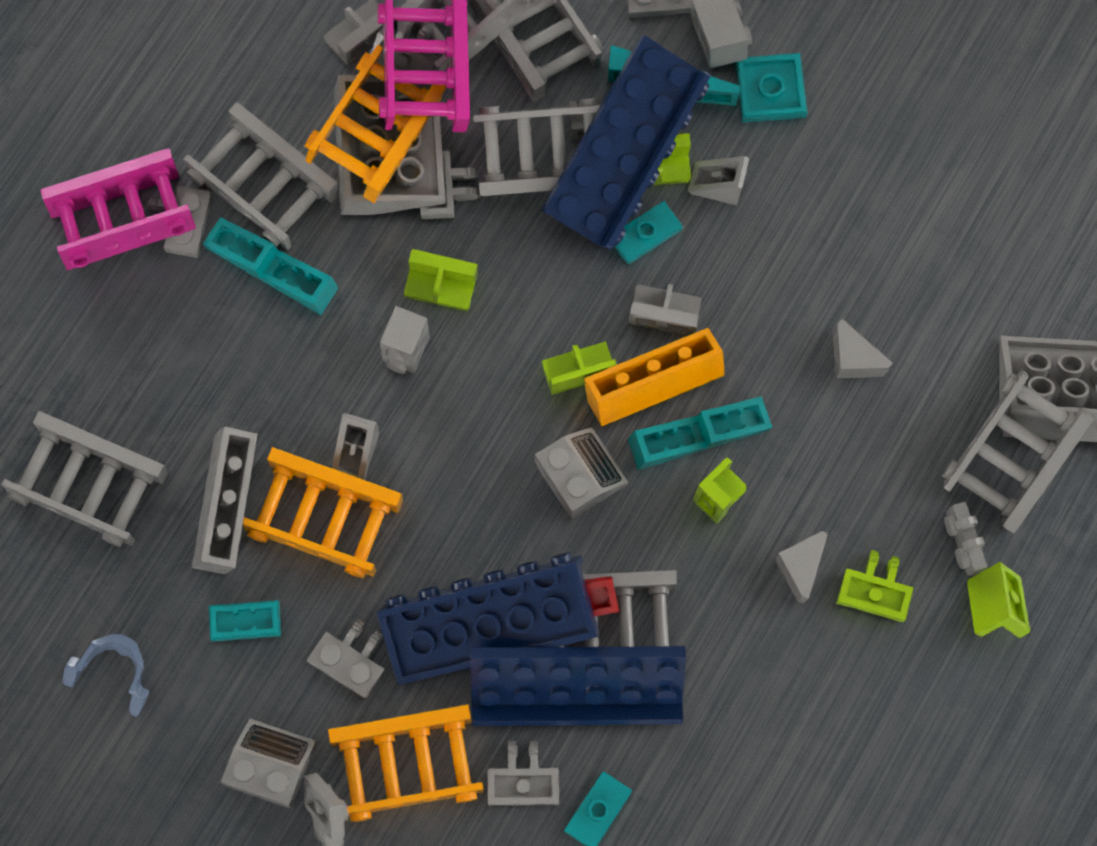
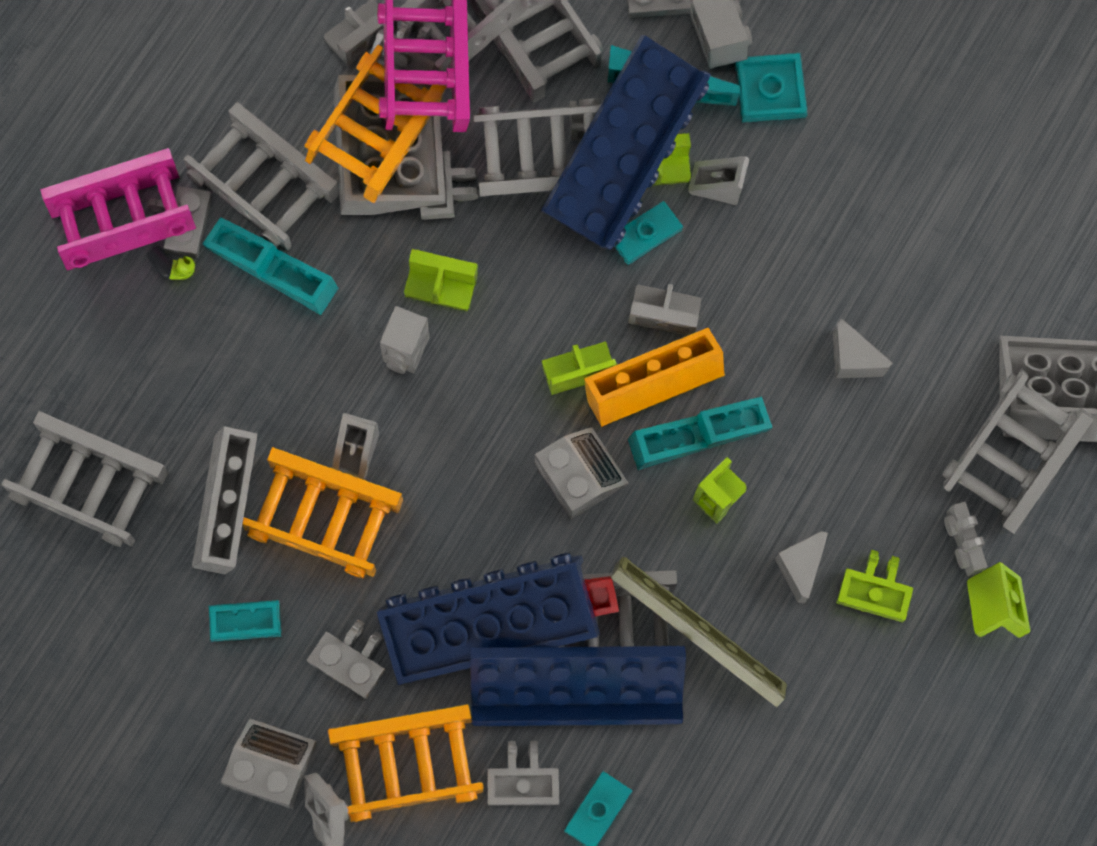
sand blue helmet [63,634,149,717] -> none
none -> arm [146,246,195,280]
none -> olive tile [611,556,787,707]

